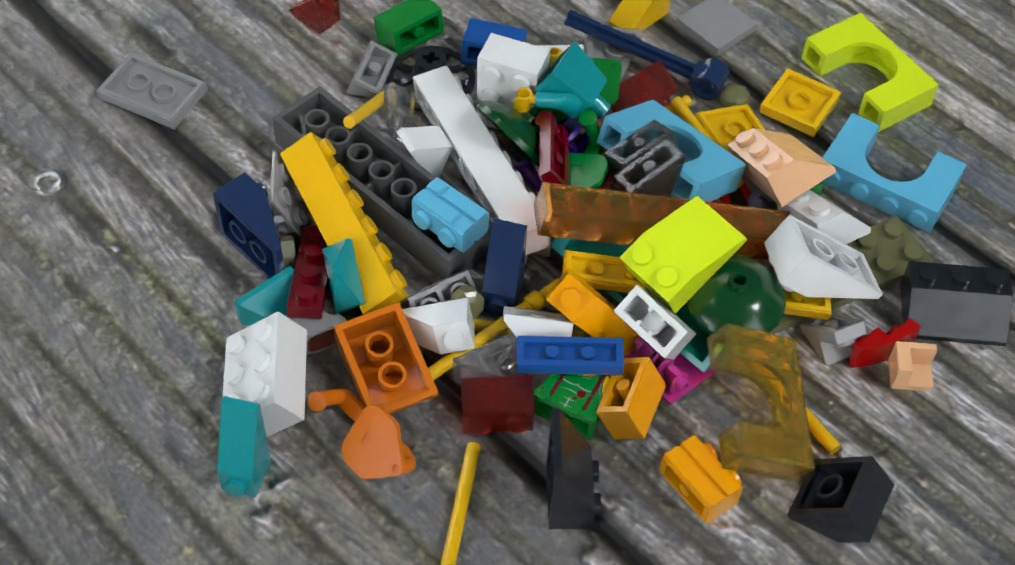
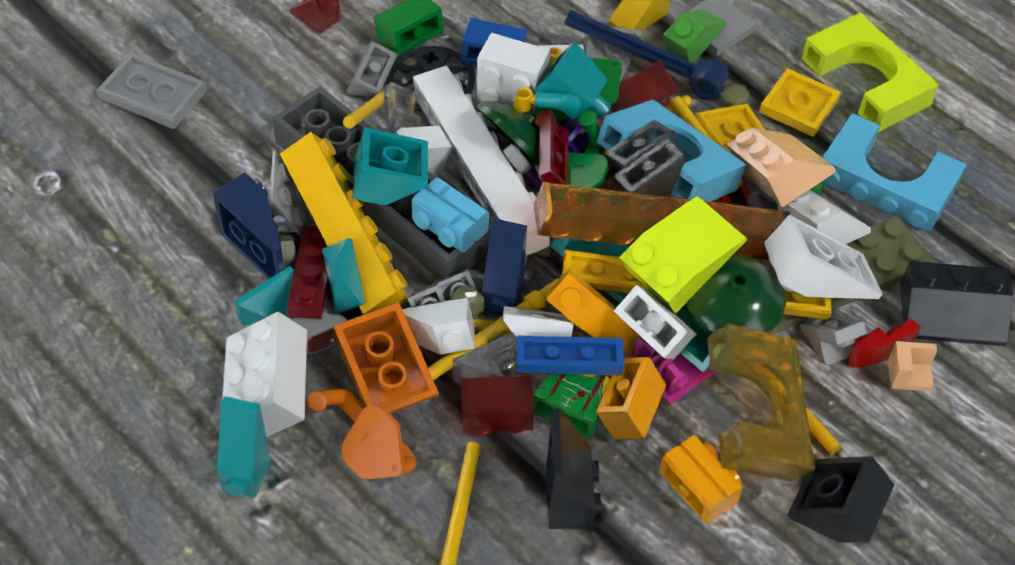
none -> teal slope [353,127,428,206]
none -> light grey tile [503,143,533,175]
none -> bright green slope [663,9,726,63]

